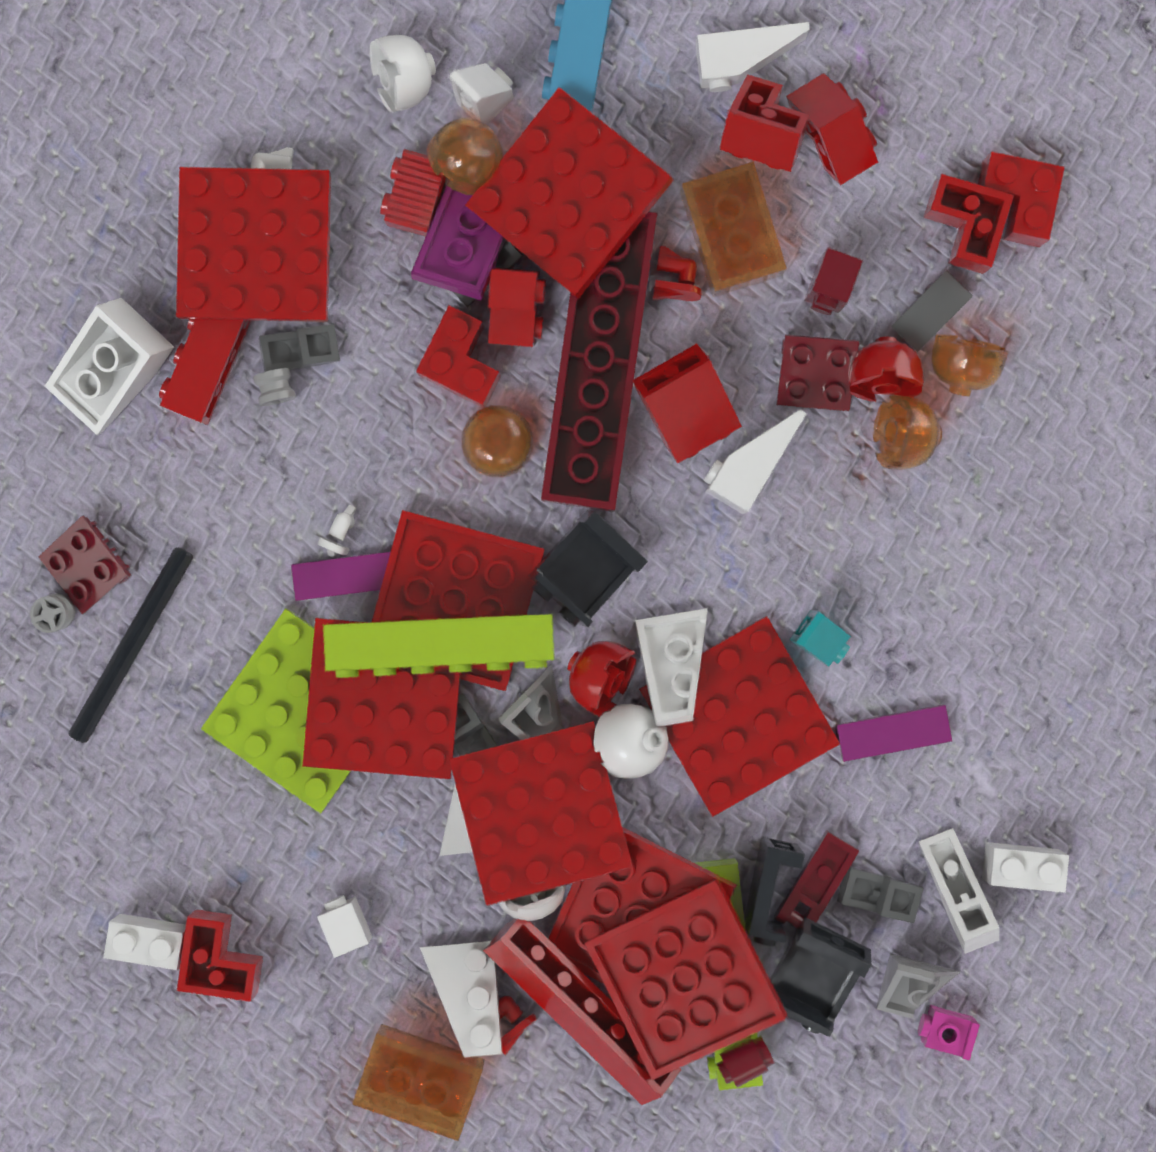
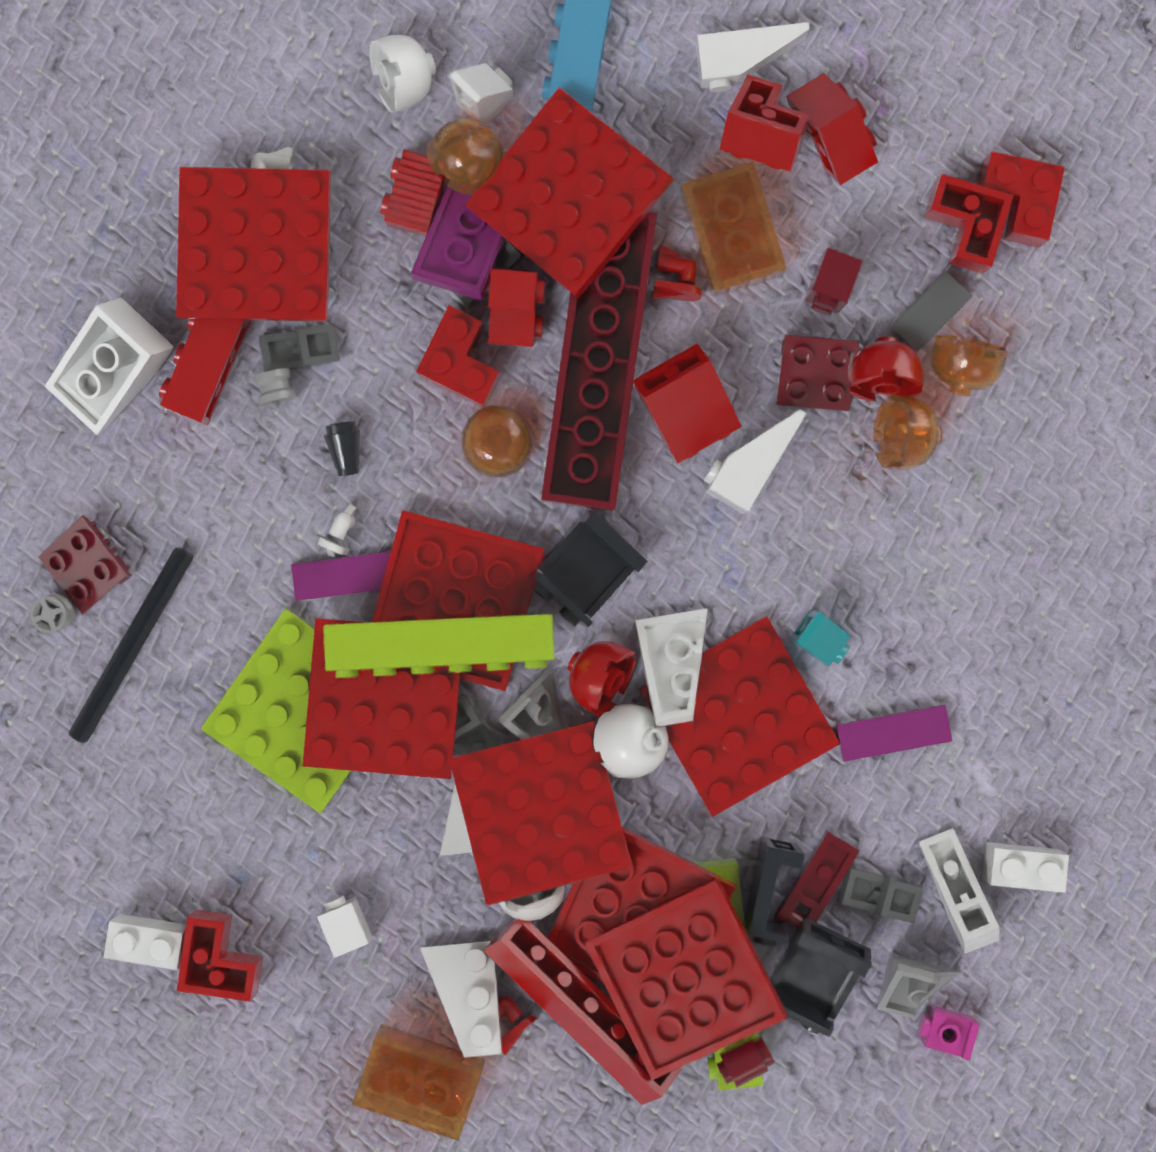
none -> black cone [323,421,360,476]

